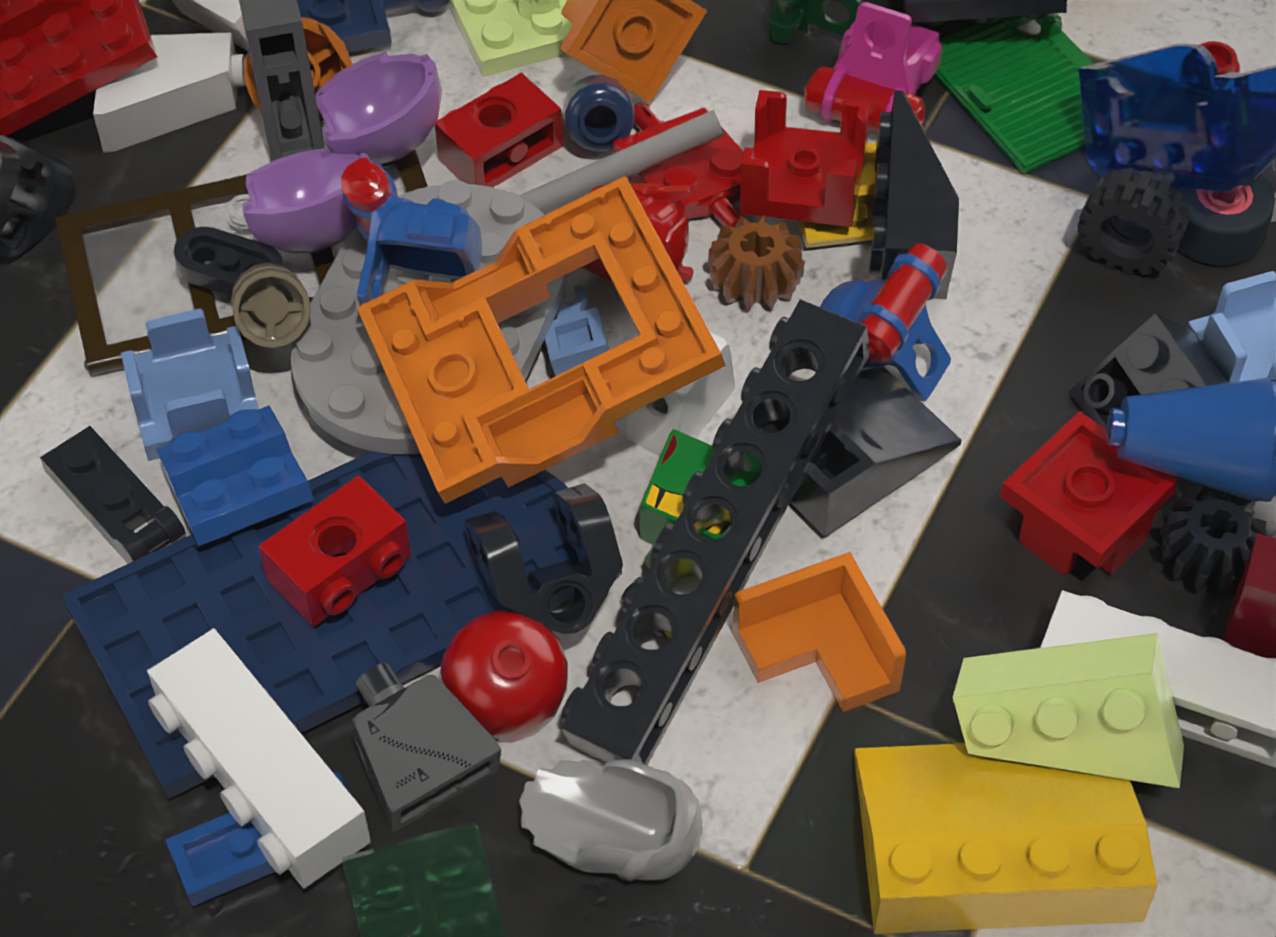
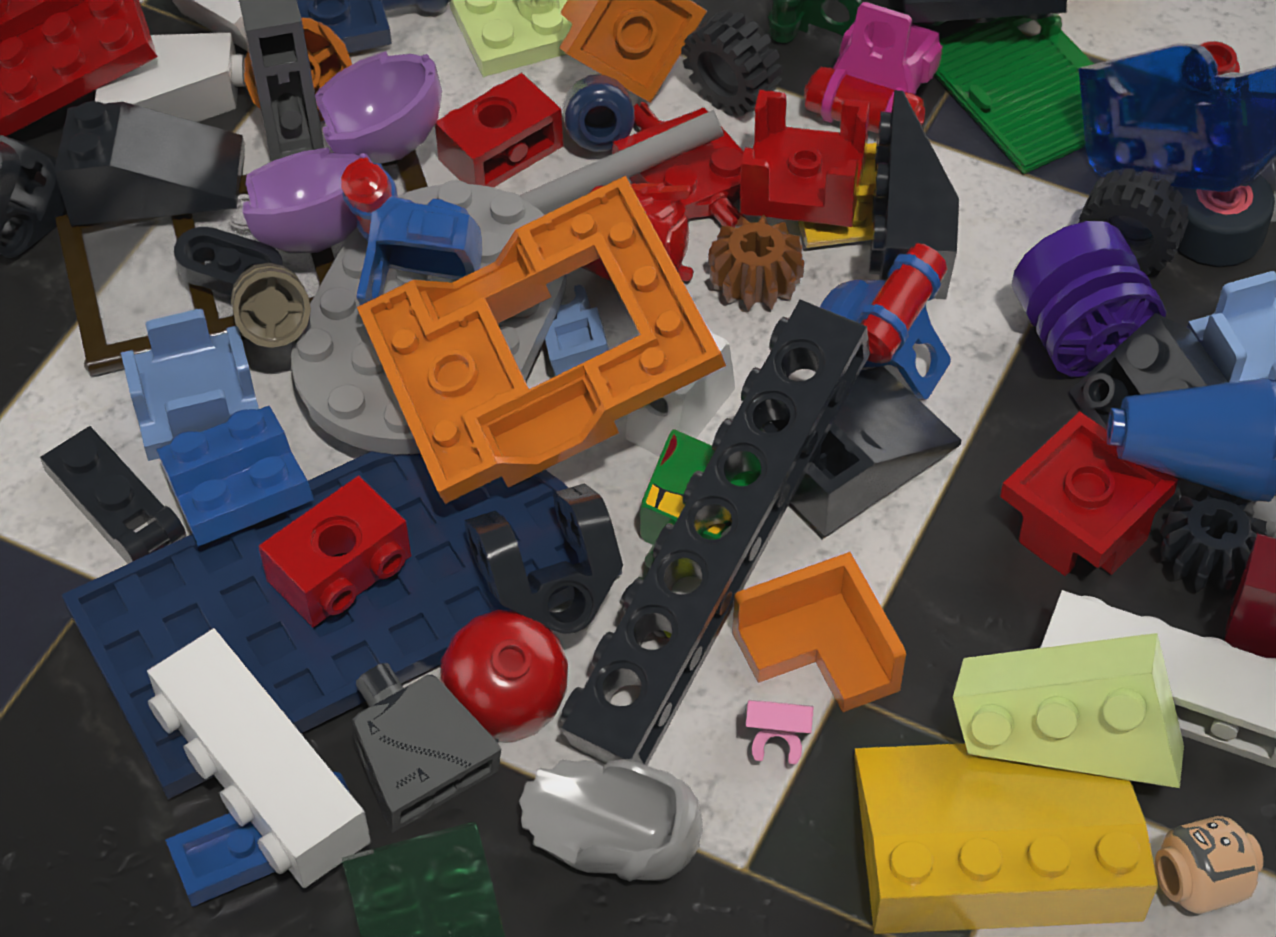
none -> black slope [54,101,245,226]
none -> black tyre [681,10,783,116]
none -> bright pink tile [746,700,814,764]
none -> dark purple wheel [1011,221,1167,376]
none -> light nougat head [1155,816,1263,914]

